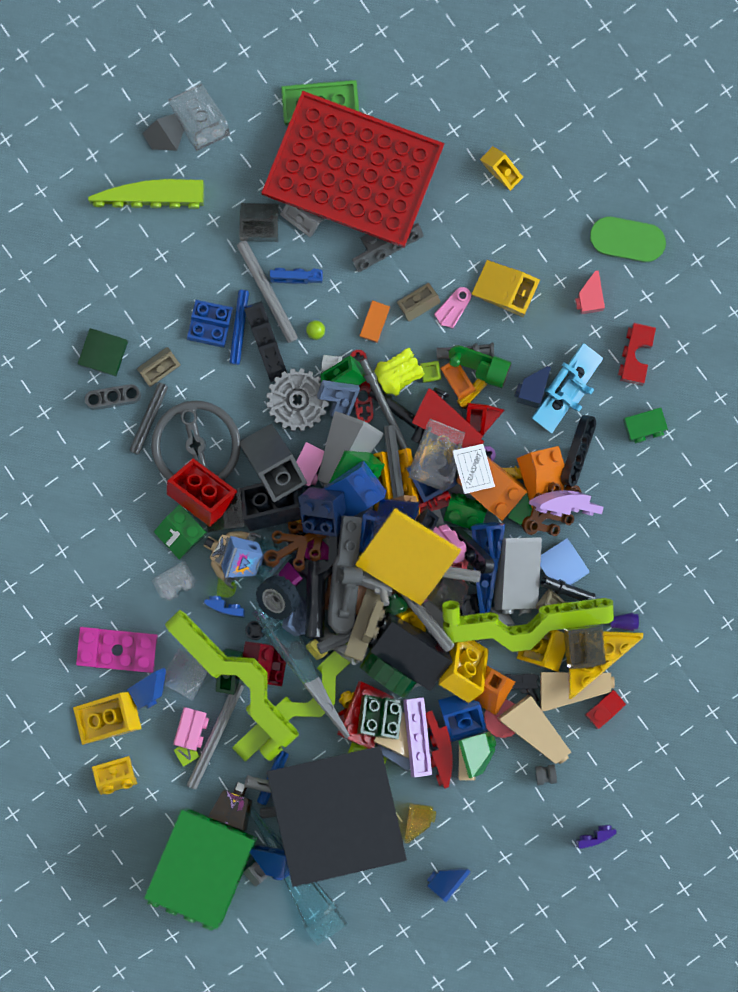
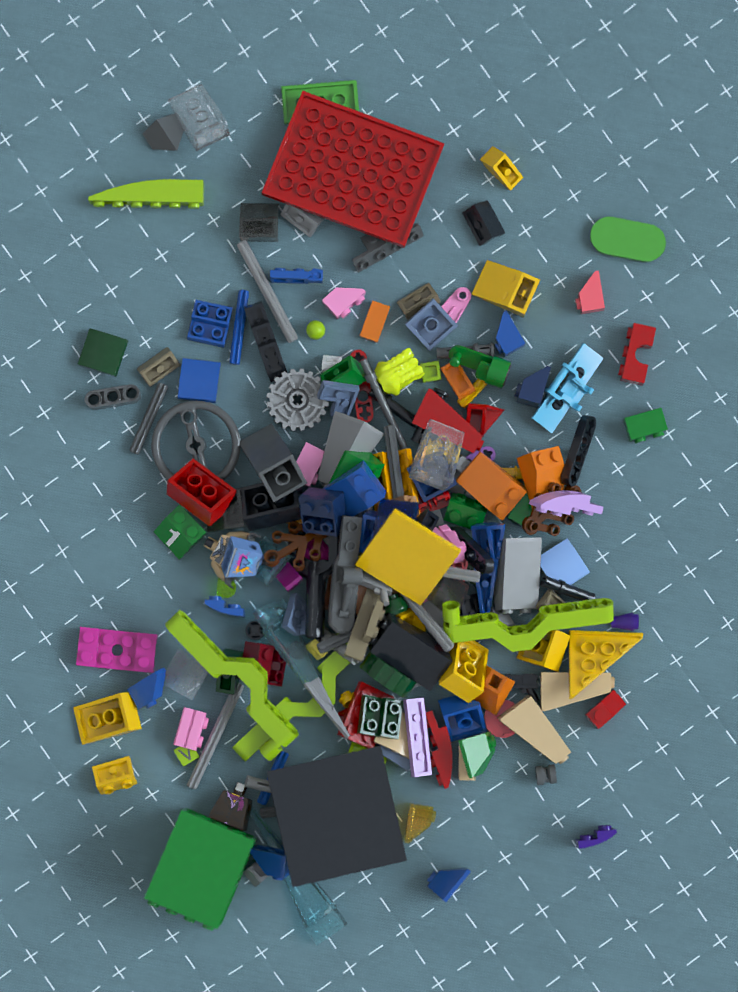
clear slope [152,560,197,602] -> none
black wheel [256,575,300,620] -> none
white sticker [453,444,495,494] -> none
clear smoke slope [564,625,606,669] -> none
none -> blue slope [178,358,221,403]
none -> bright pink slope [322,287,366,320]
none -> sand blue slope [405,298,458,351]
none -> black panel [462,200,505,246]
none -> blue slope [494,310,525,357]

